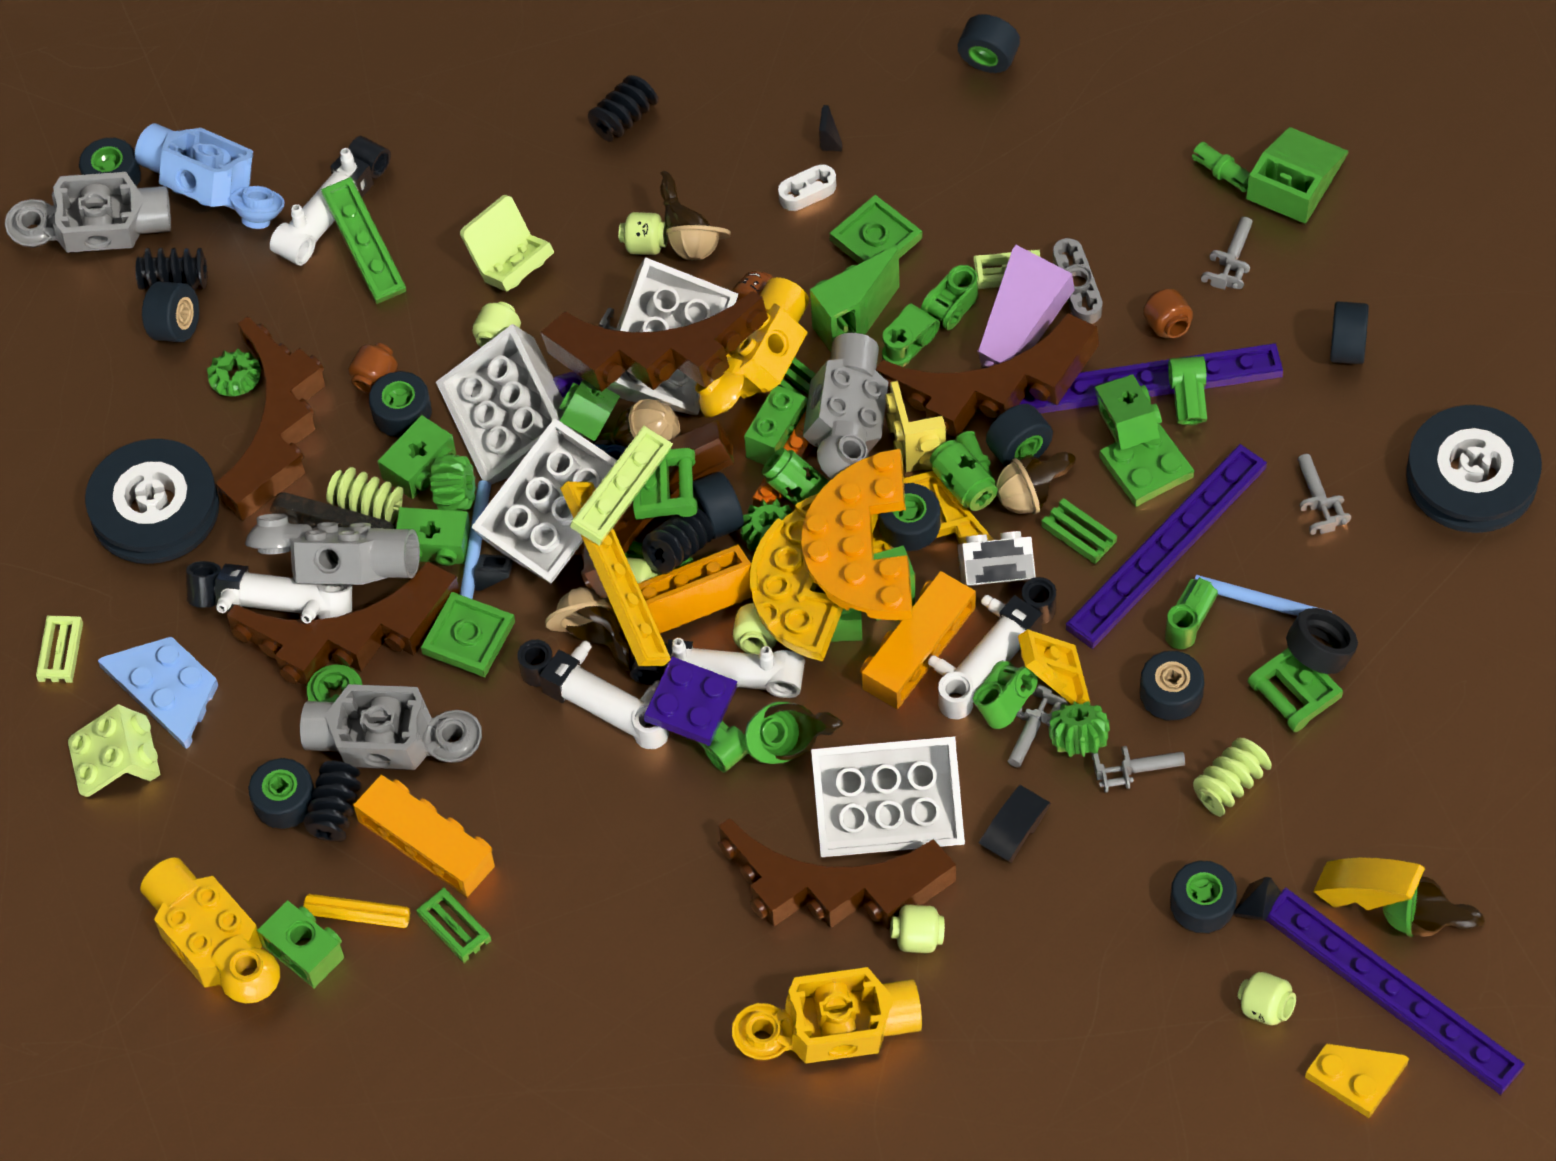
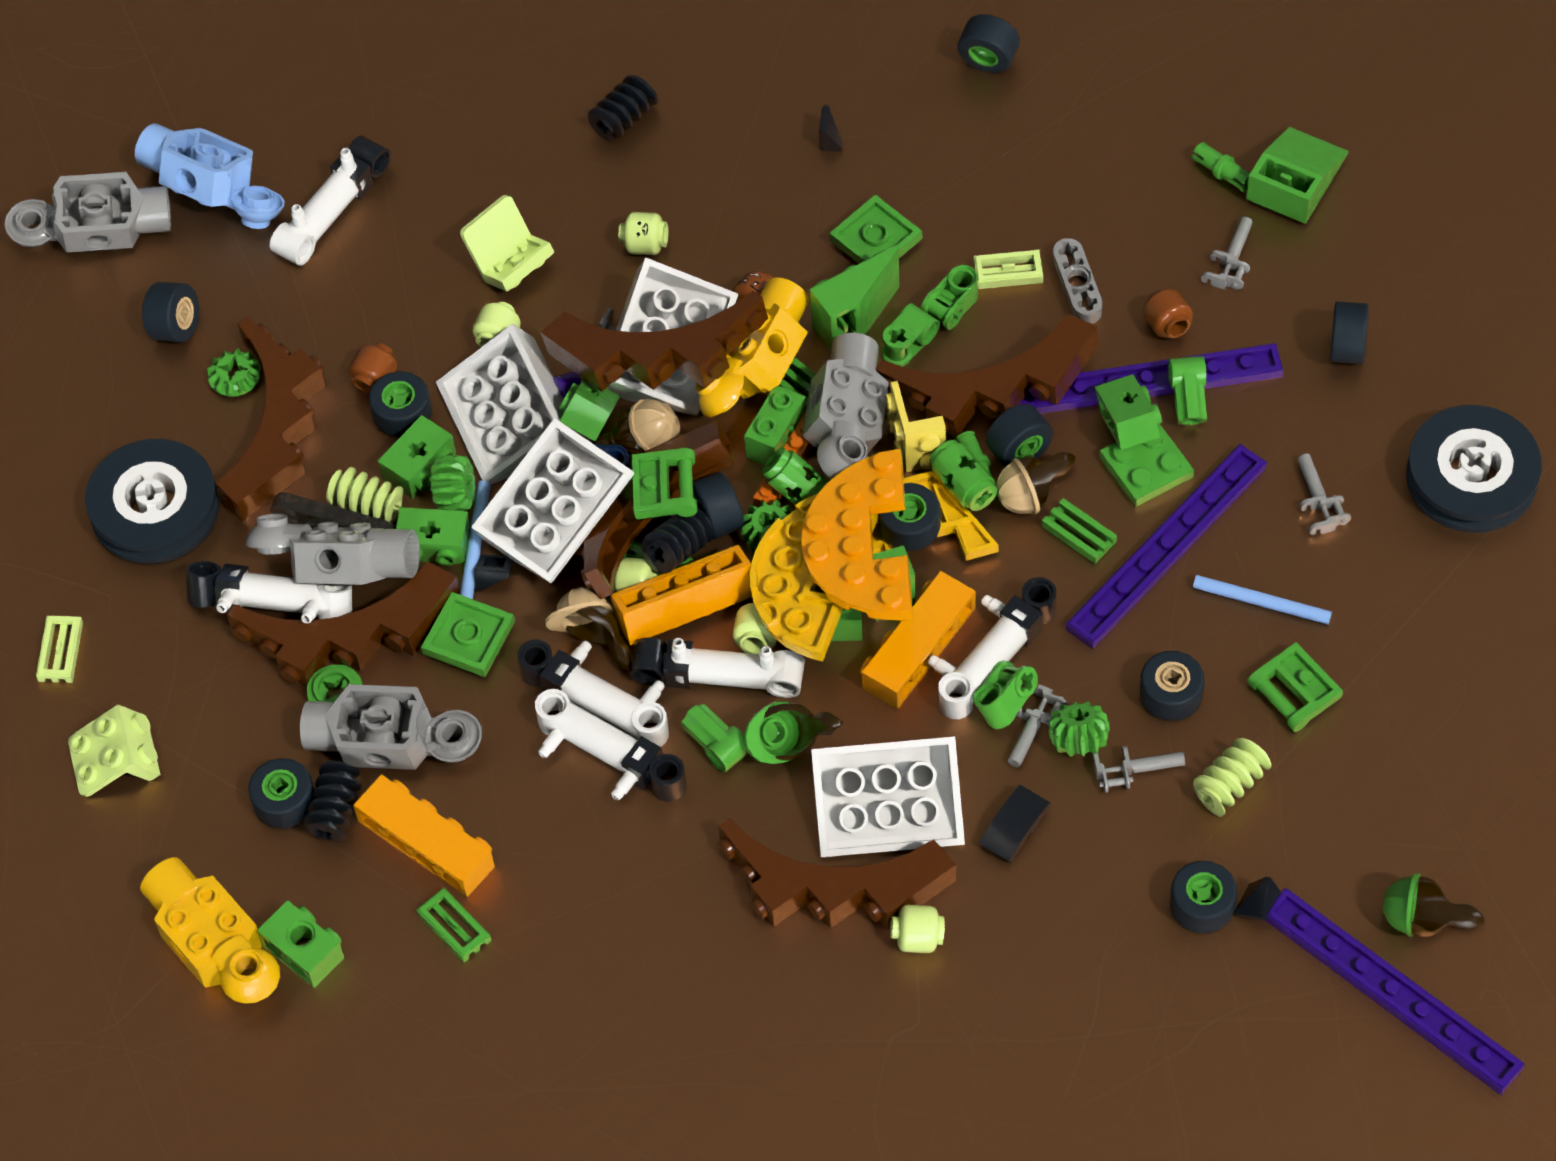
black wheel [79,138,141,187] -> none
light blue wing [98,637,218,749] -> none
black piece [135,248,207,290] -> none
yellow axle [303,894,410,928] -> none
bright green tile [321,177,406,304] -> none
yellow tile [560,481,671,666] -> none
yellowish green tile [570,426,673,546] -> none
dark purple plate [644,656,737,746] -> none
piece [660,171,731,261] -> none
yellow brick [732,967,922,1064] -> none
white beam [778,165,836,211] -> none
brick [957,531,1036,586] -> none
lavender slope [978,245,1075,369] -> none
yellow wing [1018,629,1090,705] -> none
bright green piece [1165,578,1218,649] -> none
yellowish green head [1238,972,1296,1026] -> none
black tyre [1286,608,1358,674] -> none
yellow wing [1305,1044,1409,1118] -> none
yellow slope [1313,857,1425,910] -> none
none -> white piece [535,689,686,802]

